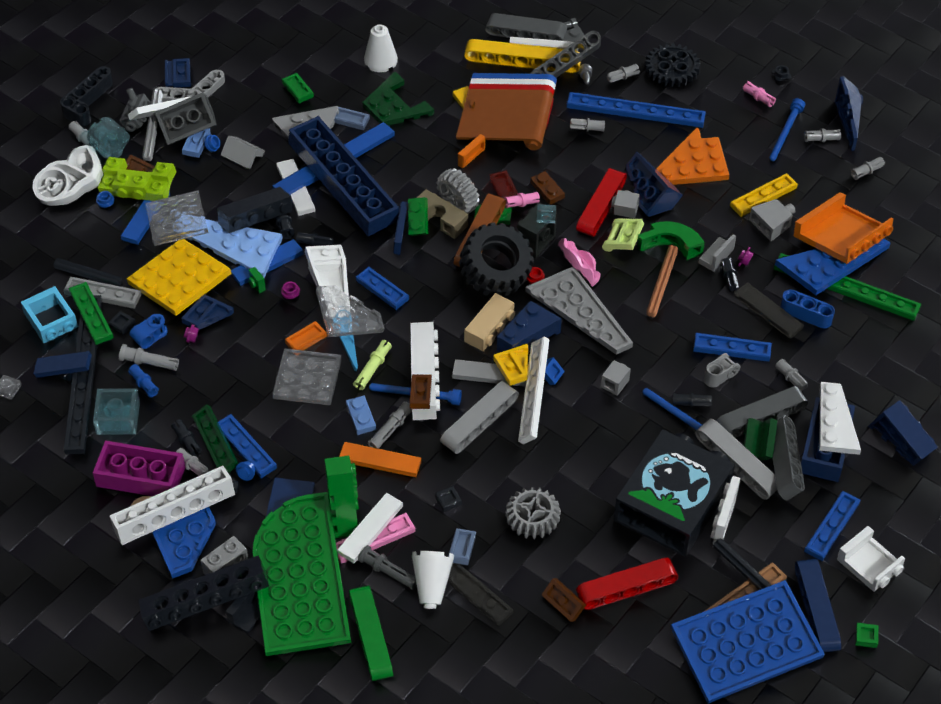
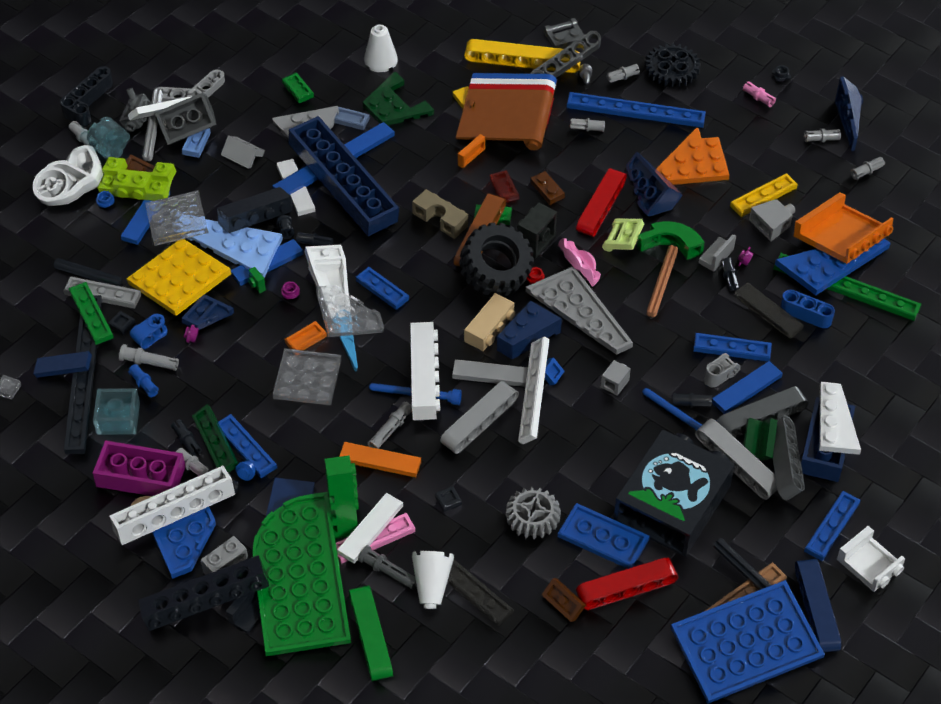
medium azure window [21,286,78,343] -> none
dark blue plate [165,58,191,88] -> none
blue plate [204,134,220,152] -> none
medium blue plate [346,395,376,435] -> none
yellowish green pin [353,340,392,390] -> none
dark blue tile [393,202,408,255] -> none
green plate [408,197,428,236] -> none
reddish brown plate [410,374,432,409] -> none
light grey gear [436,168,480,214] -> none
sand blue tile [448,528,476,565] -> none
dark grey beam [485,13,567,41] -> none
yellow wing [493,344,528,386] -> none
bright pink pin [504,192,540,209] -> none
white tile [509,37,578,51] -> none
clear light blue plate [537,204,556,223] -> none
light grey brick [611,190,639,218] -> none
white plate [710,476,740,547] -> none
blue piece [769,98,805,161] -> none
light grey axle [775,359,808,391] -> none
green plate [855,623,879,648] -> none
dark blue wedge [868,400,938,466] -> none
none -> blue tile [557,503,650,569]
none -> blue tile [712,361,783,414]

